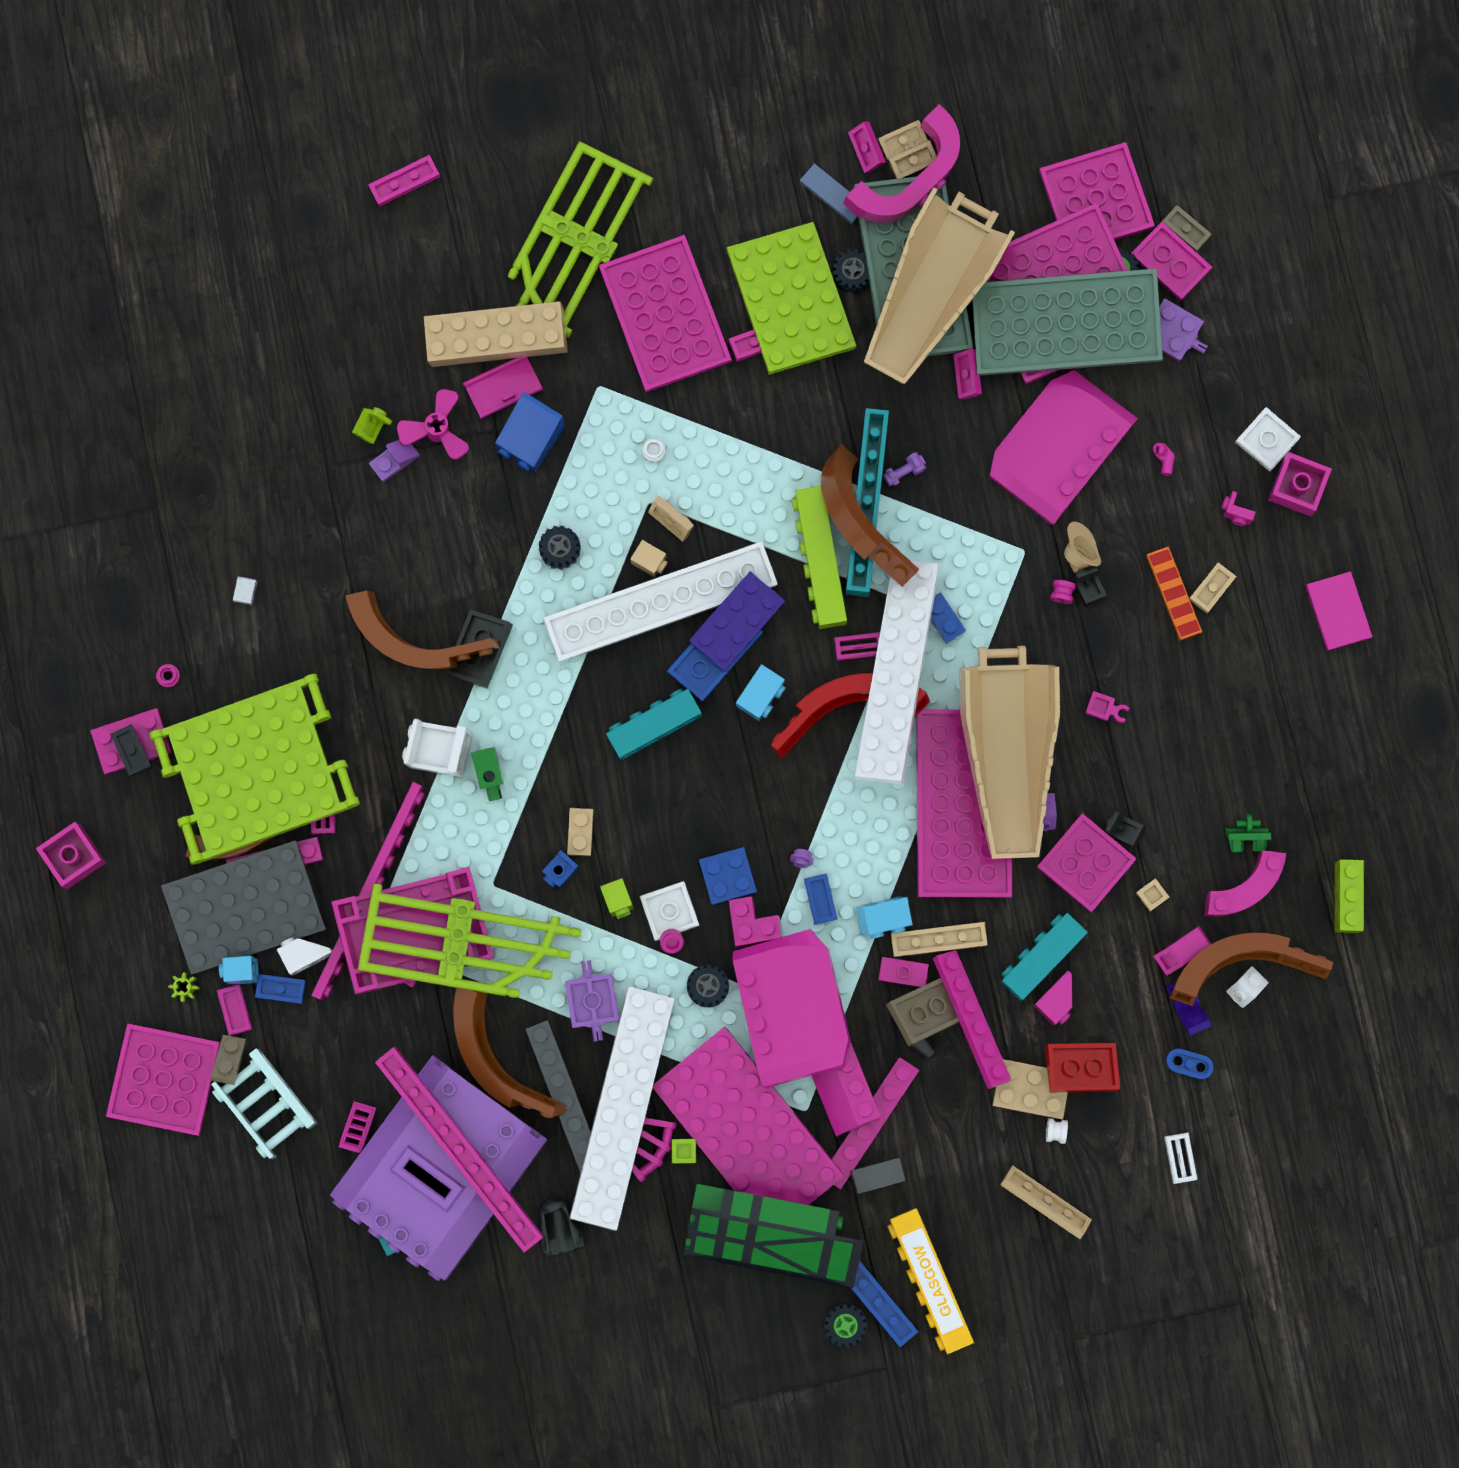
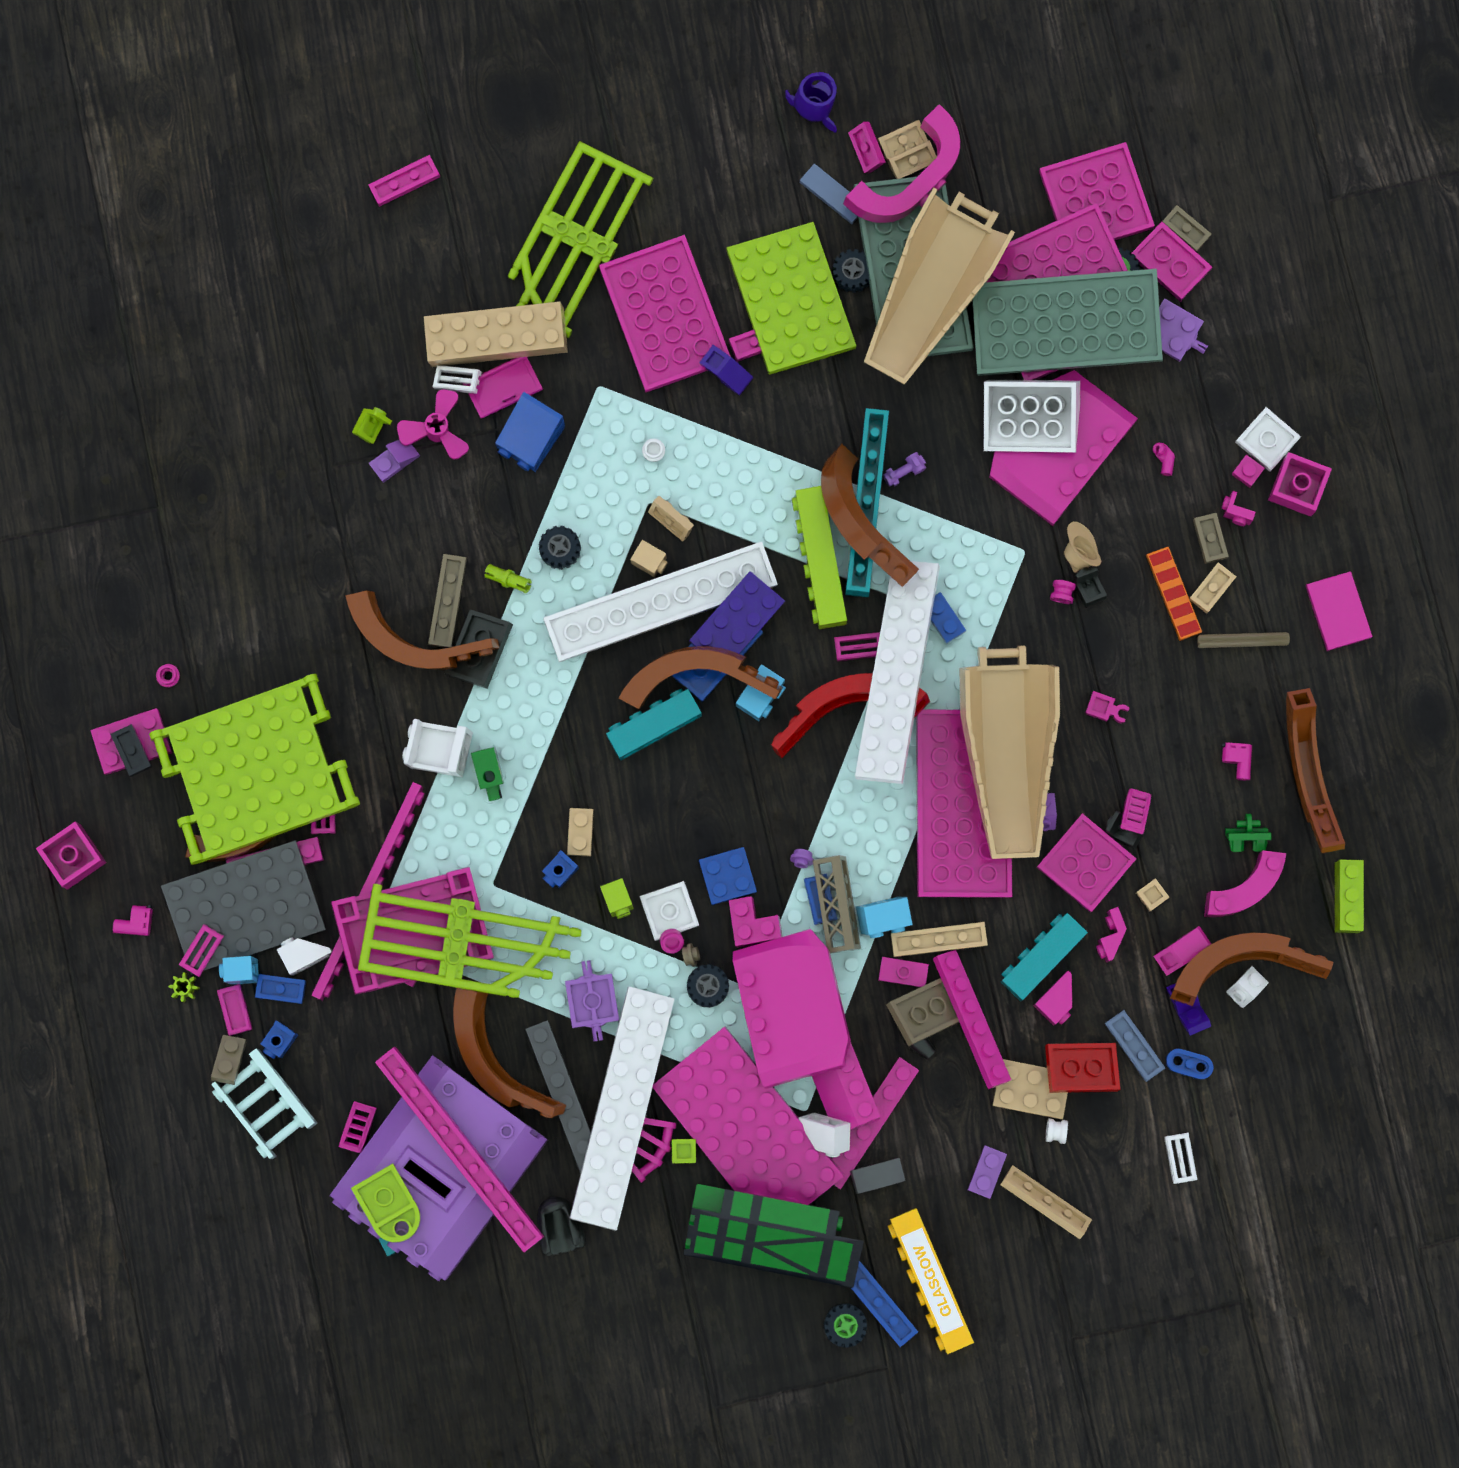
dark pink plate [106,1023,220,1136] -> none
flat silver piece [233,576,257,606] -> none
dark pink plate [953,349,982,400] -> none
none -> dark pink piece [113,905,153,936]
none -> dark pink tile [179,924,224,977]
none -> blue brick [261,1021,298,1059]
none -> lime tile [351,1163,421,1243]
none -> dark tan plate [428,554,467,648]
none -> white tile [433,365,482,394]
none -> lime pin [484,564,532,593]
none -> dark orange arch [619,646,783,709]
none -> dark tan plate [682,943,700,967]
none -> dark purple slope [699,345,753,396]
none -> dark purple piece [785,72,837,133]
none -> white slope [799,1113,850,1157]
none -> dark tan fence [813,855,861,953]
none -> medium lavender plate [968,1146,1007,1199]
none -> white slope [984,380,1080,452]
none -> dark pink slope [1096,907,1127,963]
none -> sand blue tile [1104,1010,1165,1082]
none -> dark pink slope [1120,788,1151,834]
none -> dark tan plate [1193,513,1229,564]
none -> dark tan axle [1197,632,1290,648]
none -> dark pink piece [1221,743,1252,781]
none -> dark pink plate [1232,455,1265,488]
none -> dark orange arch [1286,688,1345,853]

